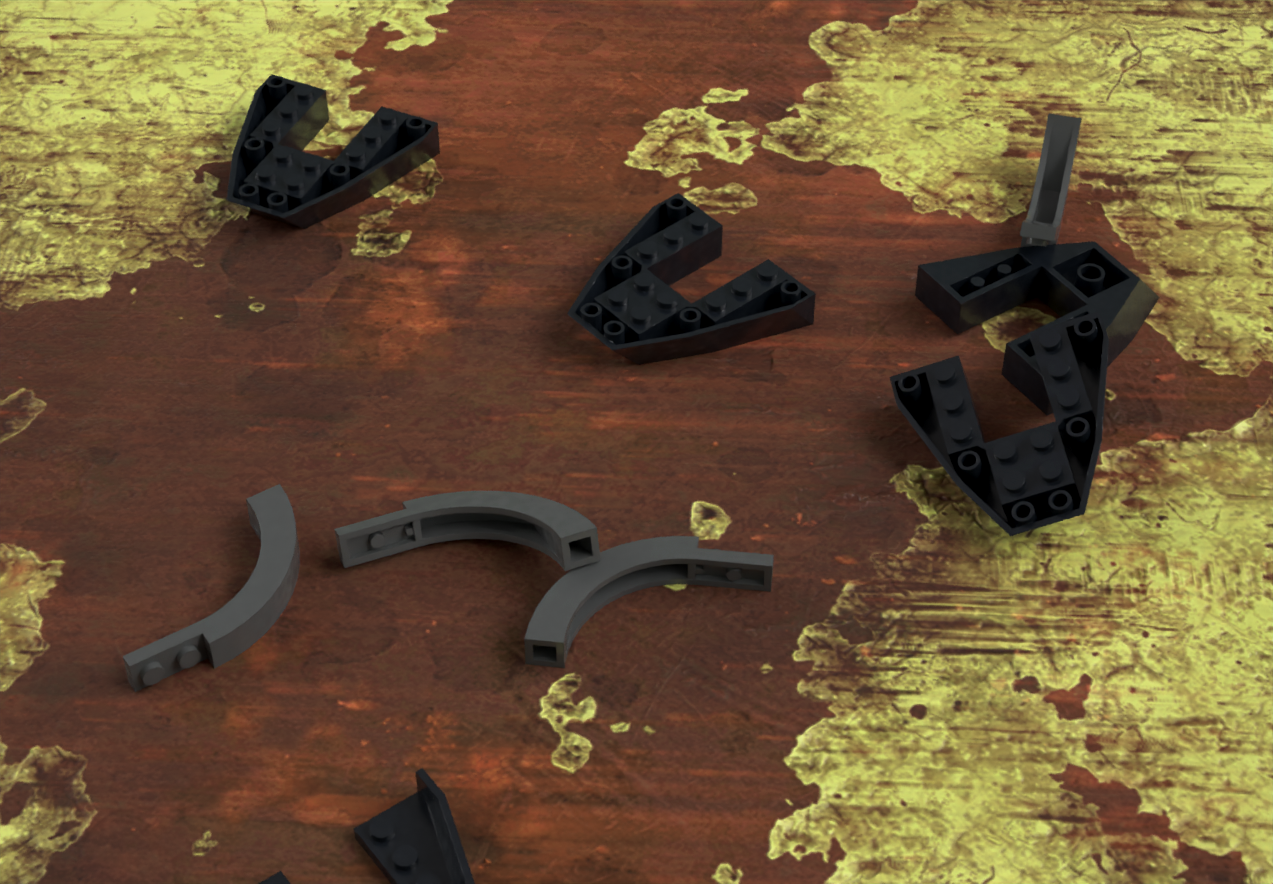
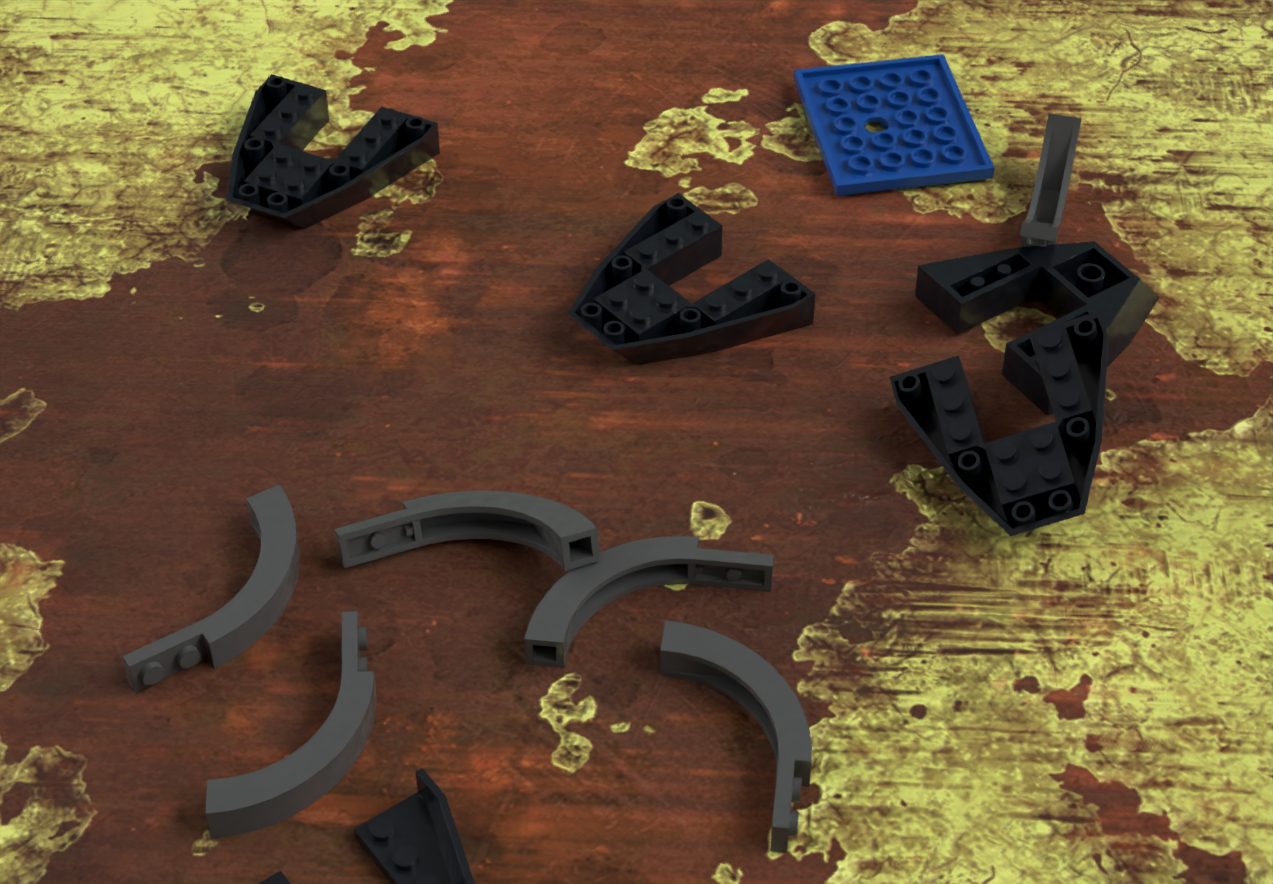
none -> dark grey arch [206,611,377,839]
none -> dark grey arch [660,620,812,853]
none -> blue plate [794,54,994,196]

